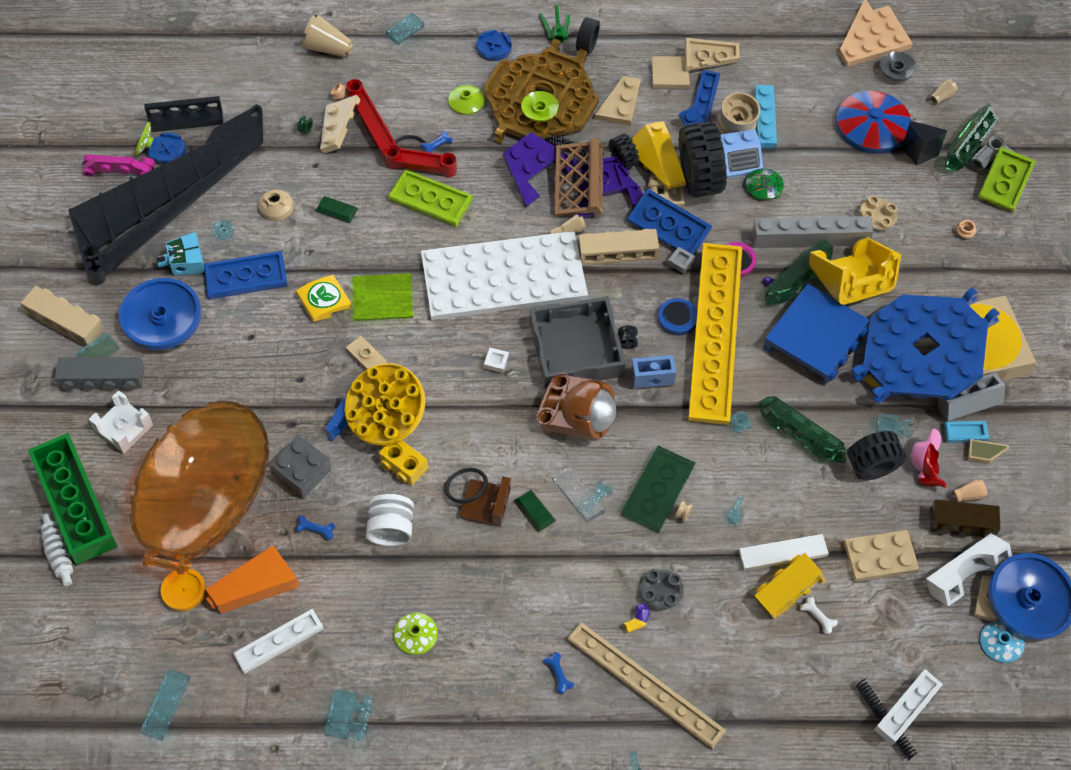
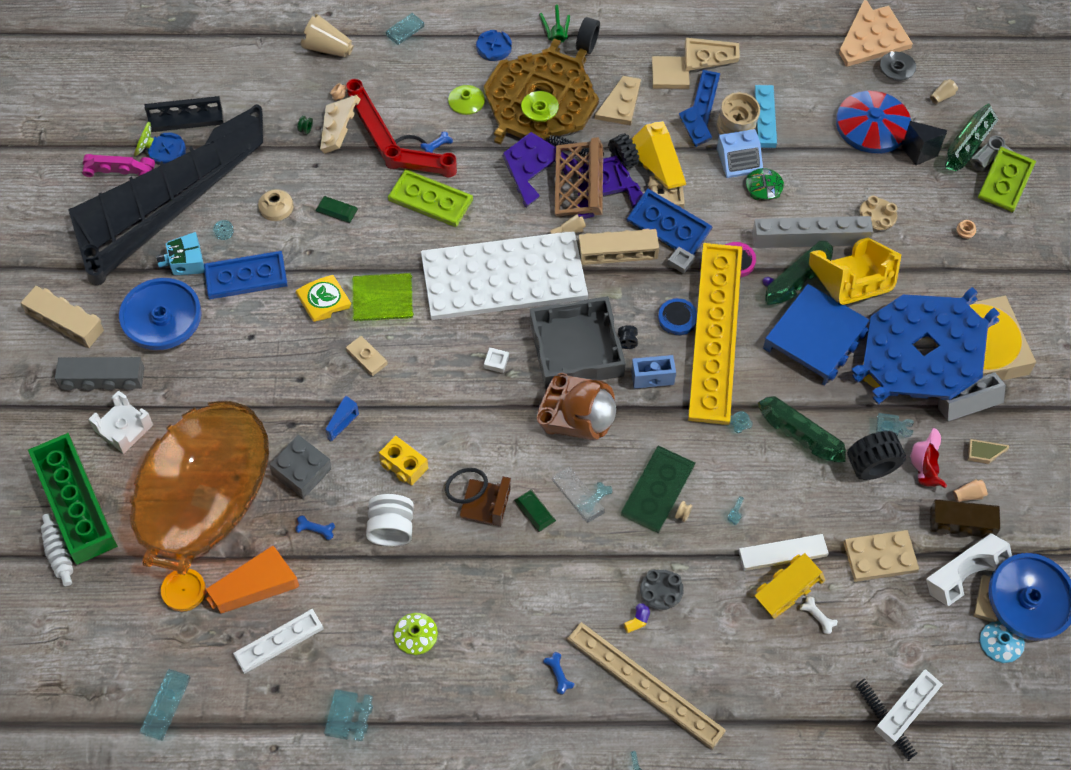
clear light blue tile [76,333,119,357] -> none
yellow bracket [345,363,425,446] -> none
black tyre [678,121,727,198] -> none
medium azure tile [943,421,989,443] -> none

